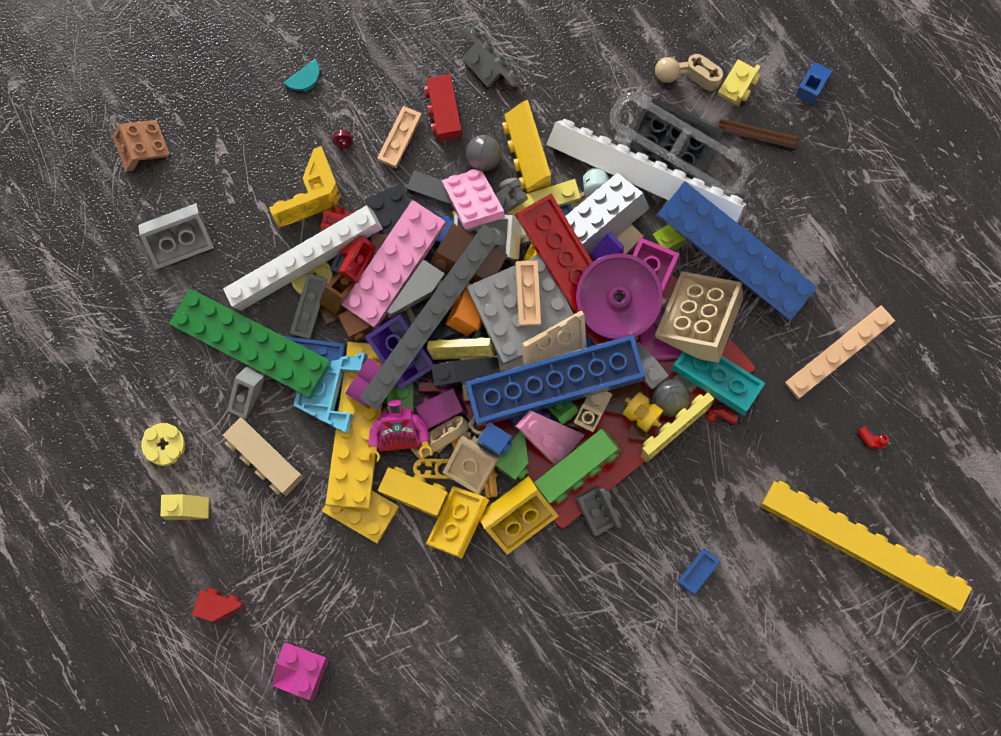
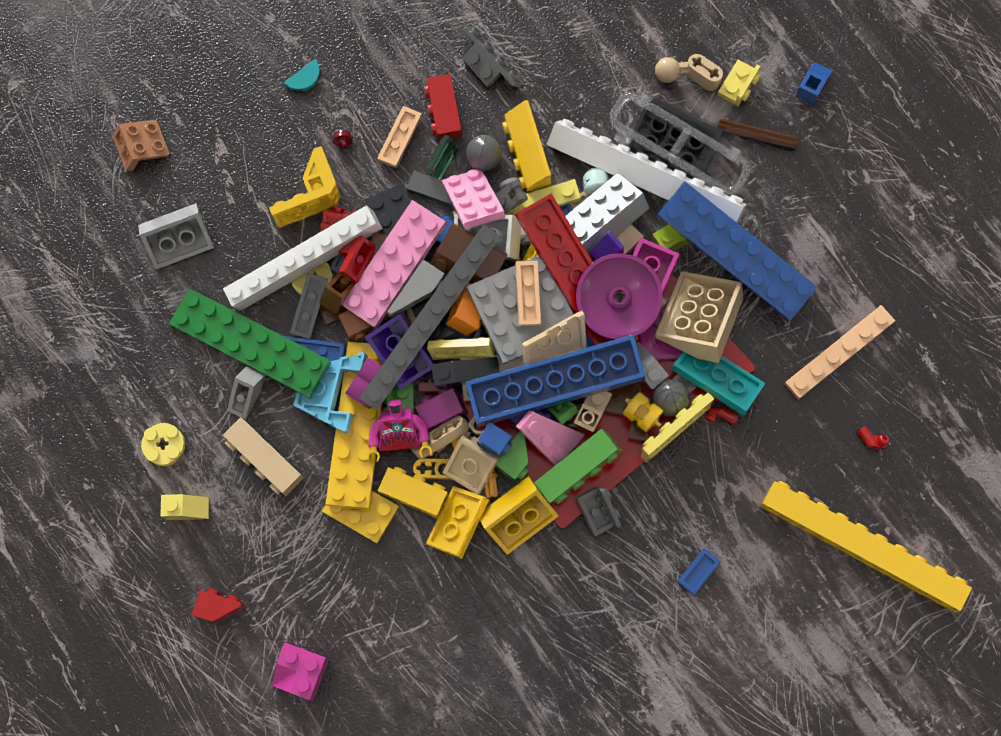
none -> clear green tile [425,134,459,179]

